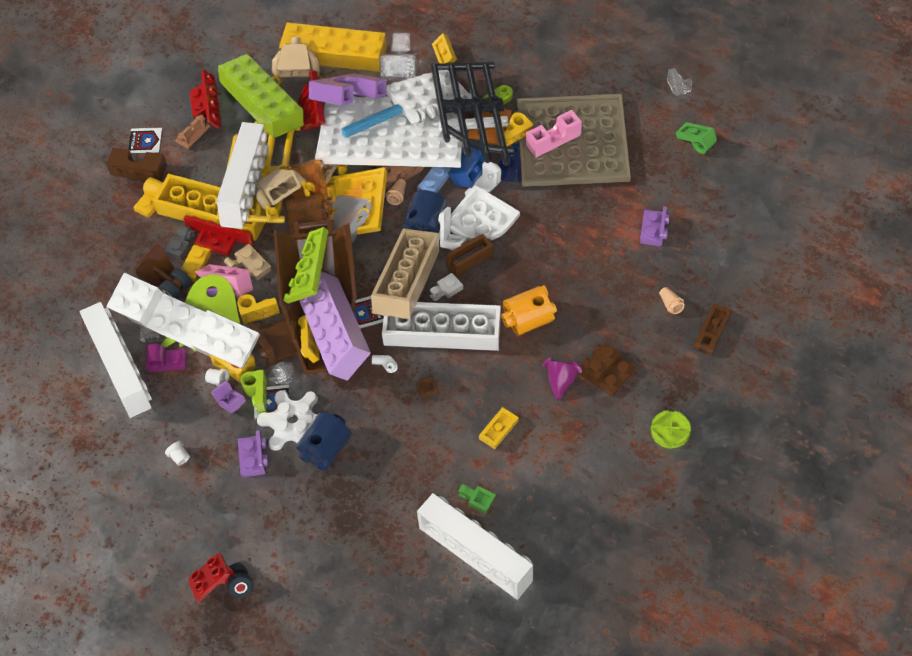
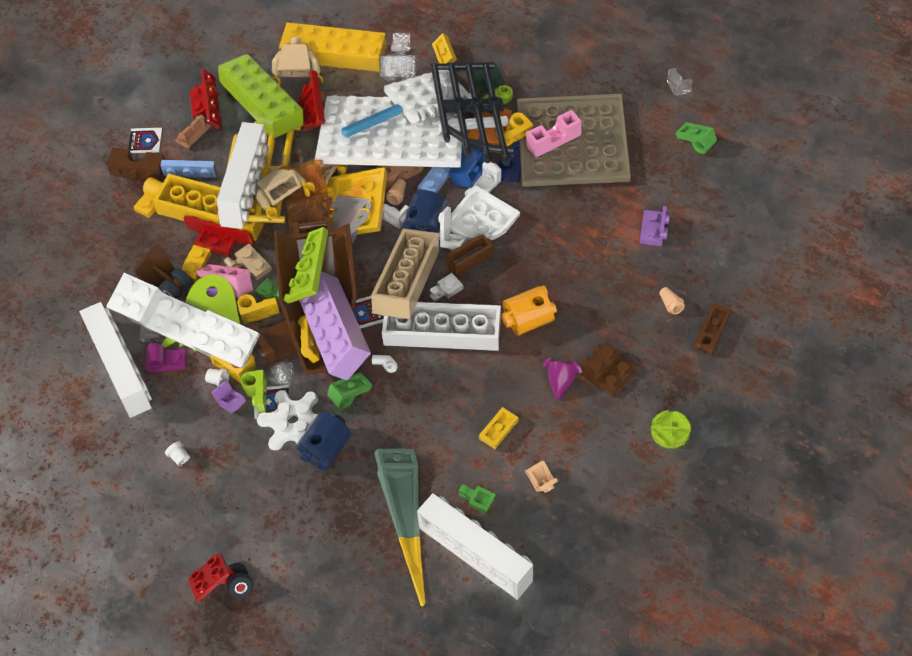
dark grey plate [164,225,195,260] -> none
medium lavender bracket [238,430,268,477] -> none
medium lavender arch [309,73,387,105] -> none
reddish brown tile [416,376,438,398] -> none
none -> light blue plate [160,160,217,178]
none -> bright green plate [255,278,280,303]
none -> bright green plate [327,372,372,410]
none -> sand green plate [375,449,425,607]
none -> white bracket [382,204,409,229]
none -> clear green piece [473,64,505,94]
none -> light nougat bracket [525,460,558,493]

